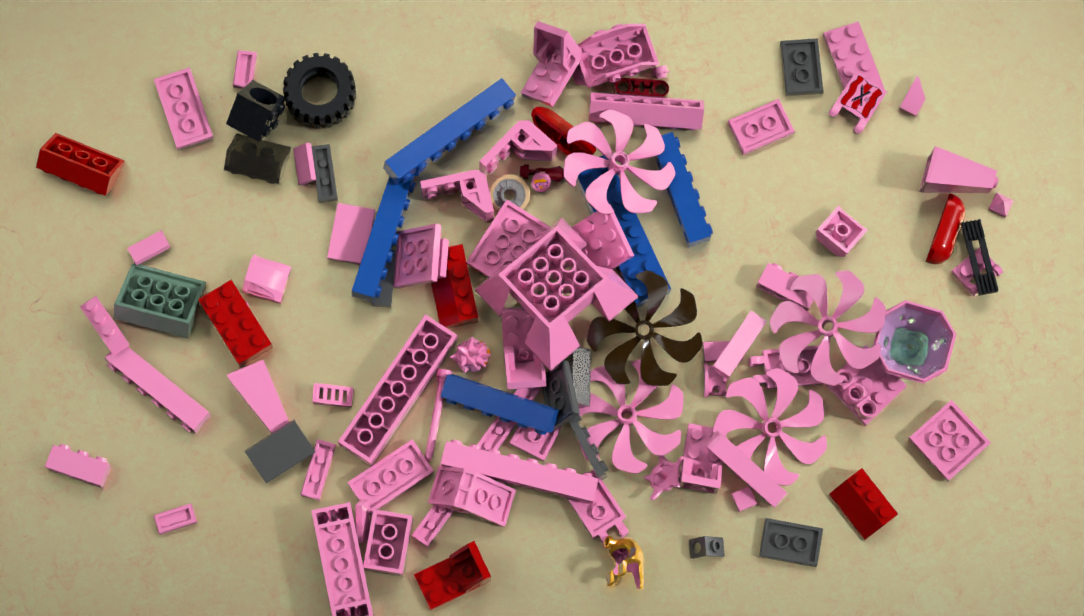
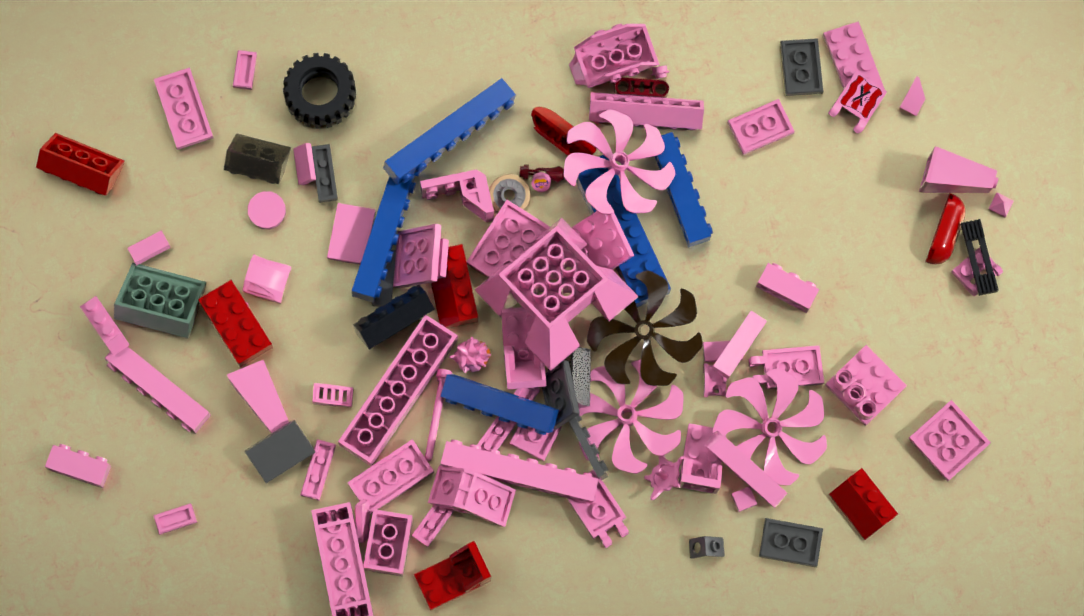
black brick [226,80,286,142] -> none
bright pink bracket [479,120,557,175] -> none
bright pink bracket [521,21,582,107] -> none
pearl gold piece [604,536,643,589] -> none
bright pink piece [770,271,886,386] -> none
bright pink slope [815,206,868,257] -> none
clear light blue rock [873,300,956,384] -> none
none -> bright pink tile [248,191,286,229]
none -> black slope [353,285,435,350]

